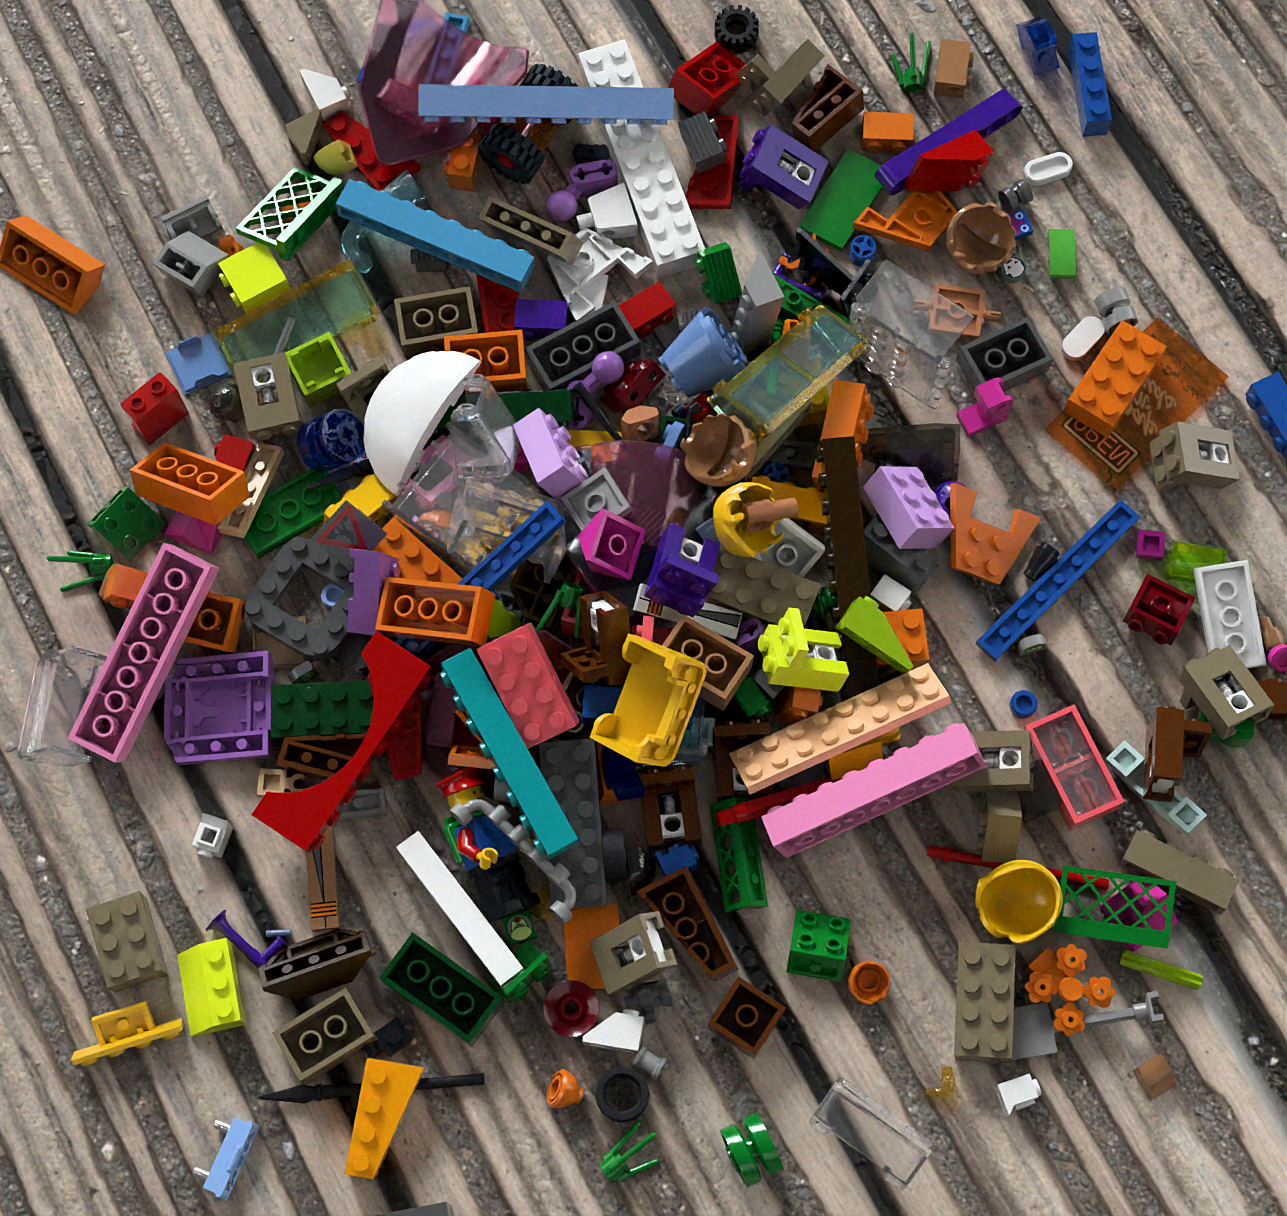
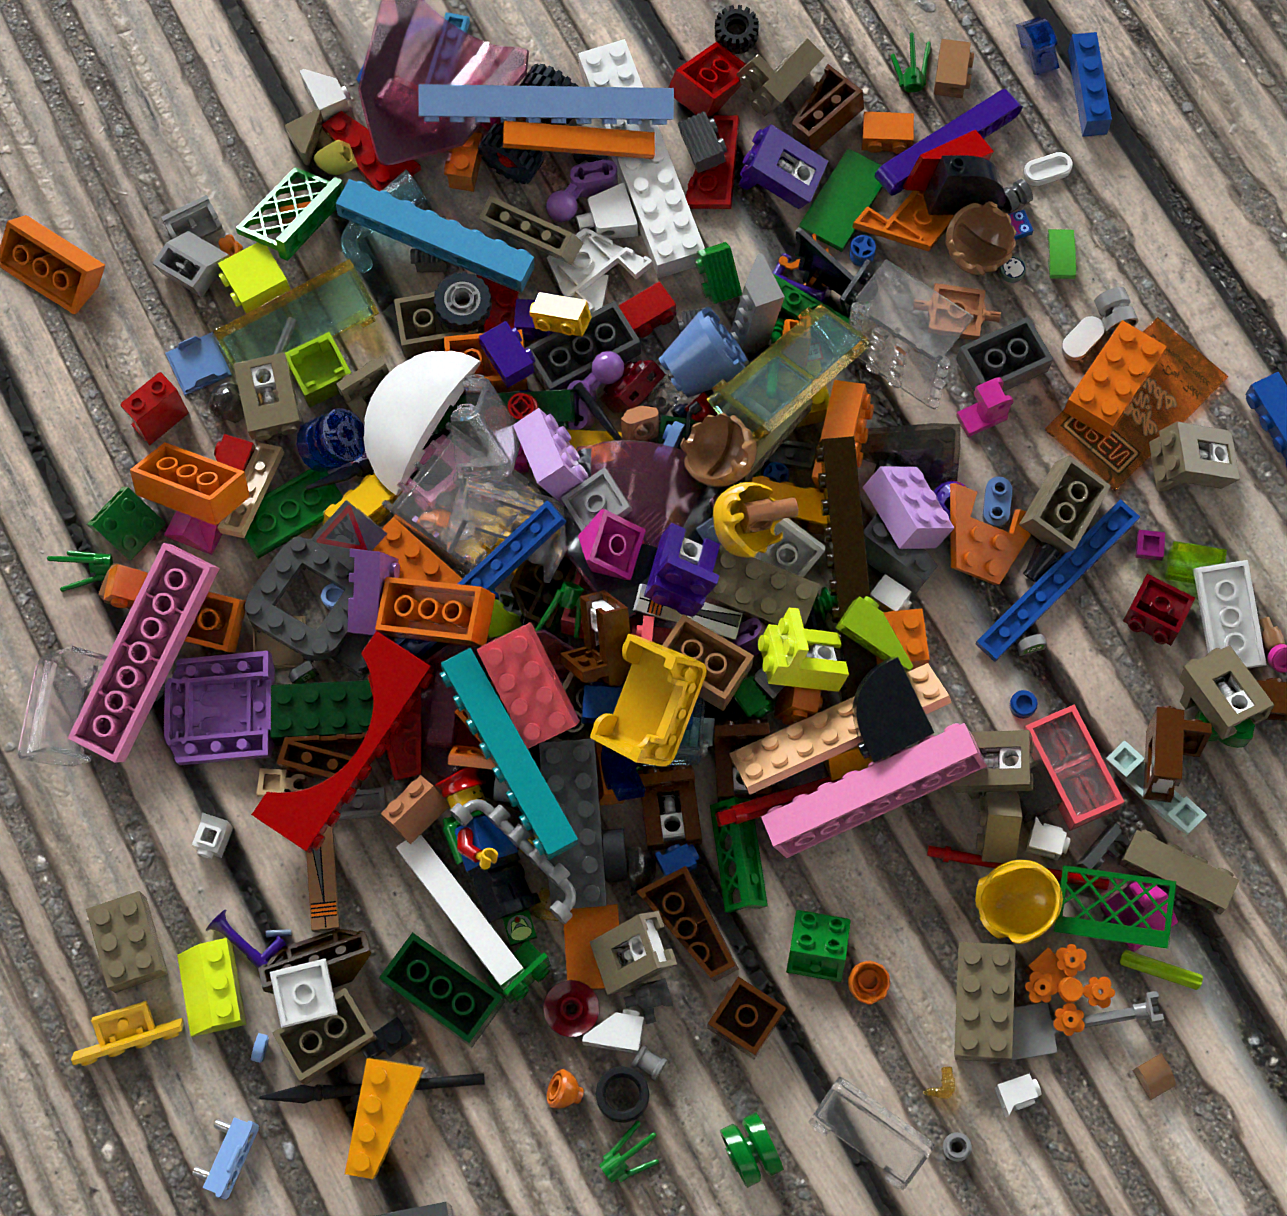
none -> light blue tile [251,1033,269,1063]
none -> white tile [270,959,338,1028]
none -> nougat slope [380,775,450,844]
none -> black wheel [434,272,492,333]
none -> dark purple brick [479,321,536,388]
none -> orange tile [503,121,655,159]
none -> red wheel [508,393,539,420]
none -> brick [529,292,592,337]
none -> black brick [853,656,934,762]
none -> black brick [923,155,1006,215]
none -> light grey plate [943,1132,972,1162]
none -> medium blue plate [982,477,1012,529]
none -> dark tan brick [1019,455,1111,555]
none -> white window [1025,817,1070,860]
none -> dark grey plate [1074,822,1130,870]

